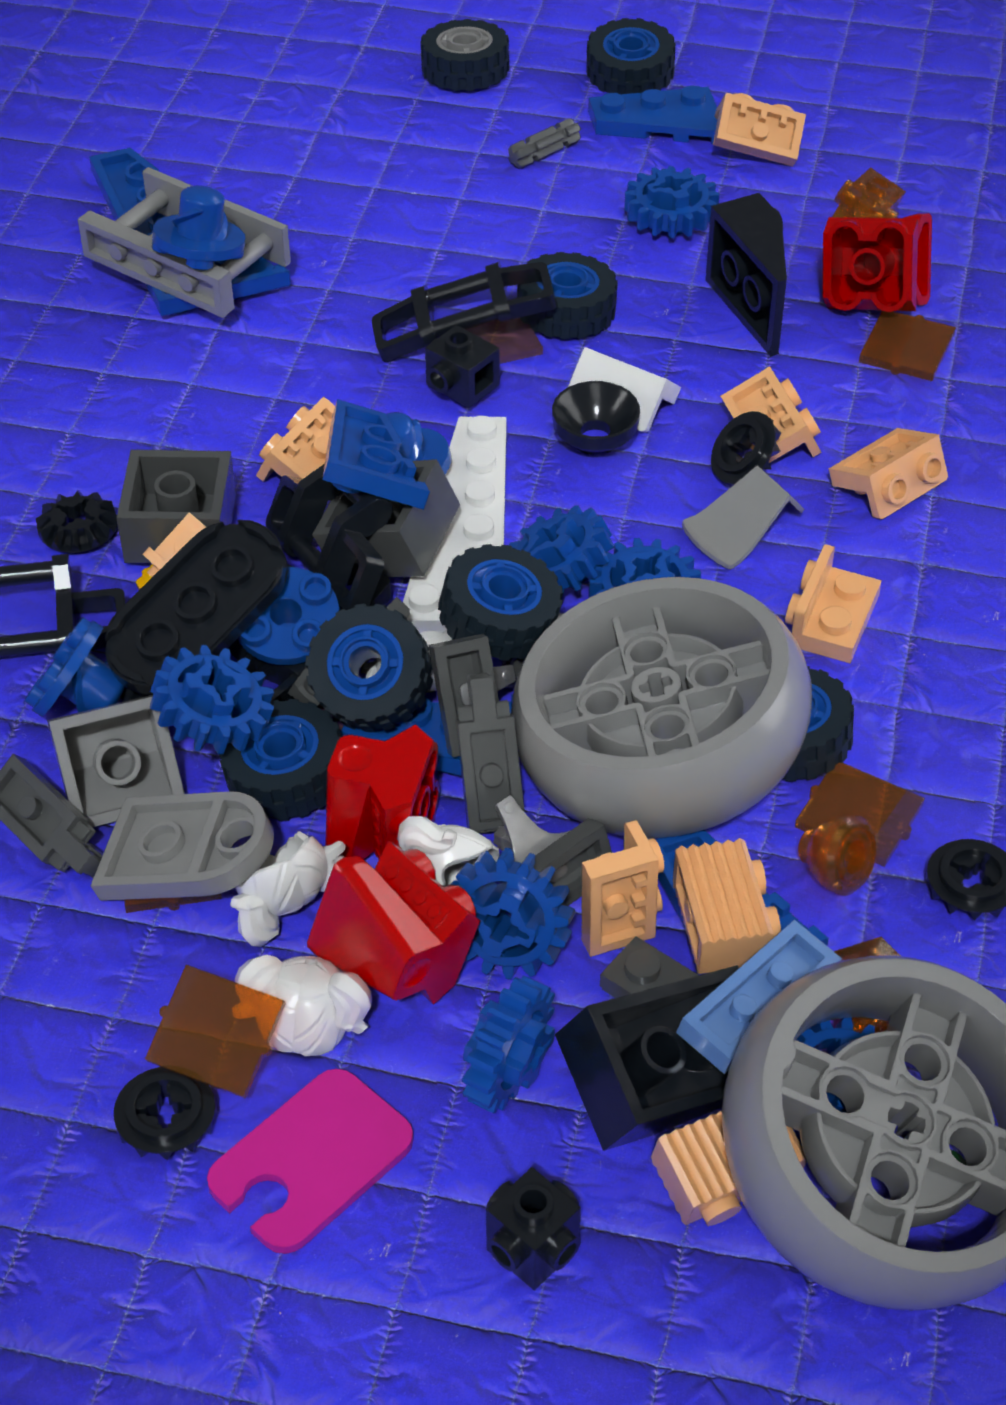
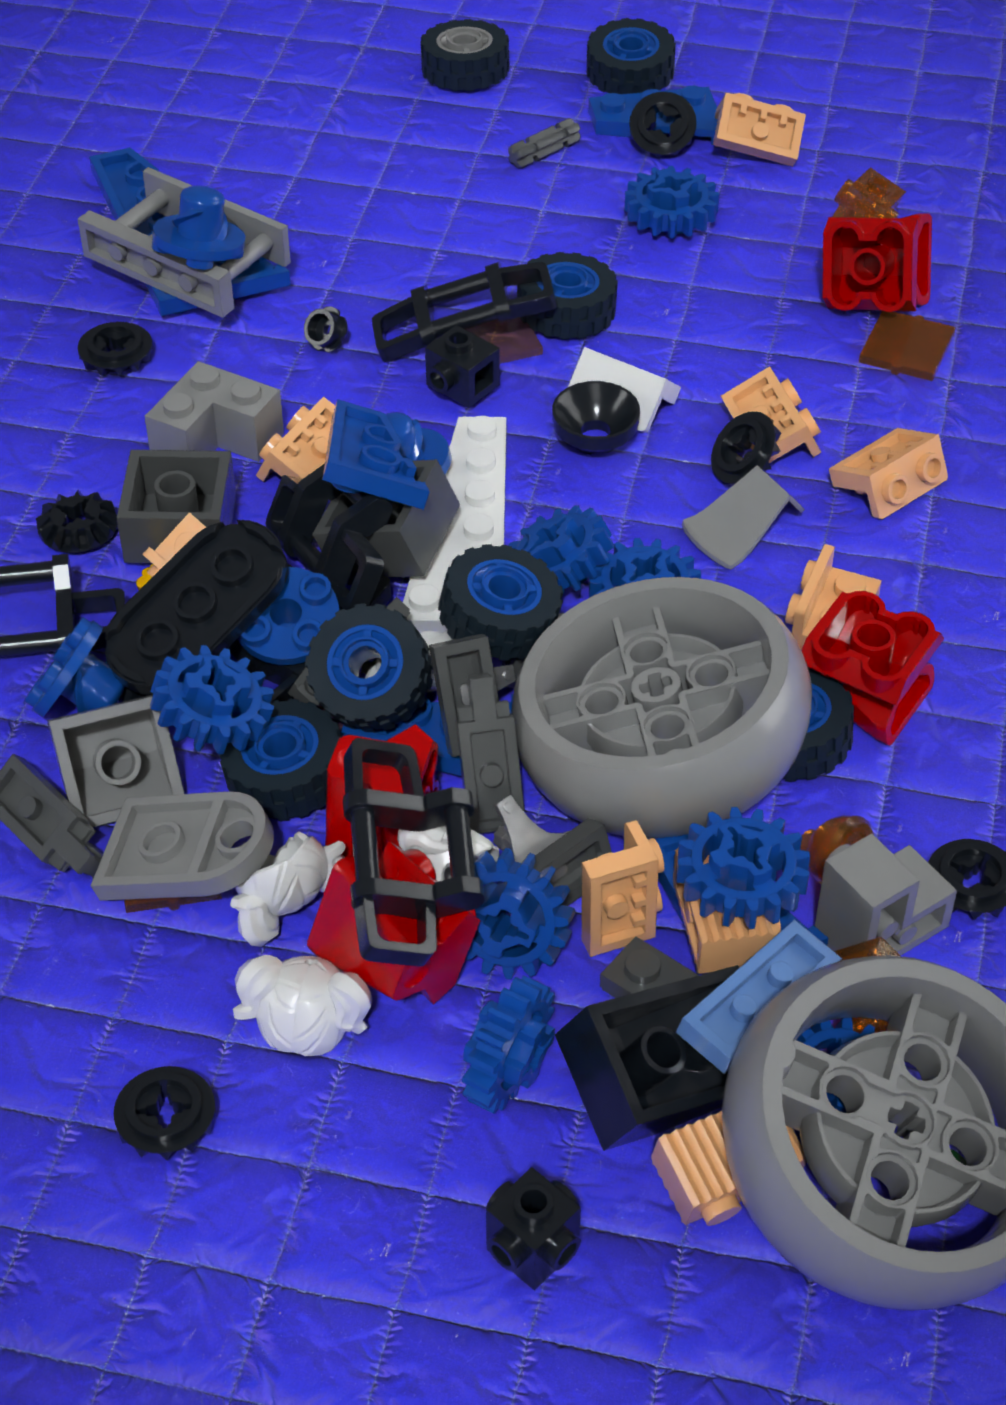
clear orange piece [145,965,286,1099] -> none
dark pink piece [207,1069,413,1254] -> none
black slope [705,193,787,357] -> none
clear orange piece [795,762,925,867] -> none
none -> black gear [78,322,153,376]
none -> light grey brick [144,361,284,462]
none -> black plate [304,306,348,352]
none -> black bar [343,738,485,966]
none -> black gear [629,92,696,158]
none -> blue gear [676,807,810,929]
none -> red piece [802,591,944,746]
none -> light grey brick [815,833,957,961]

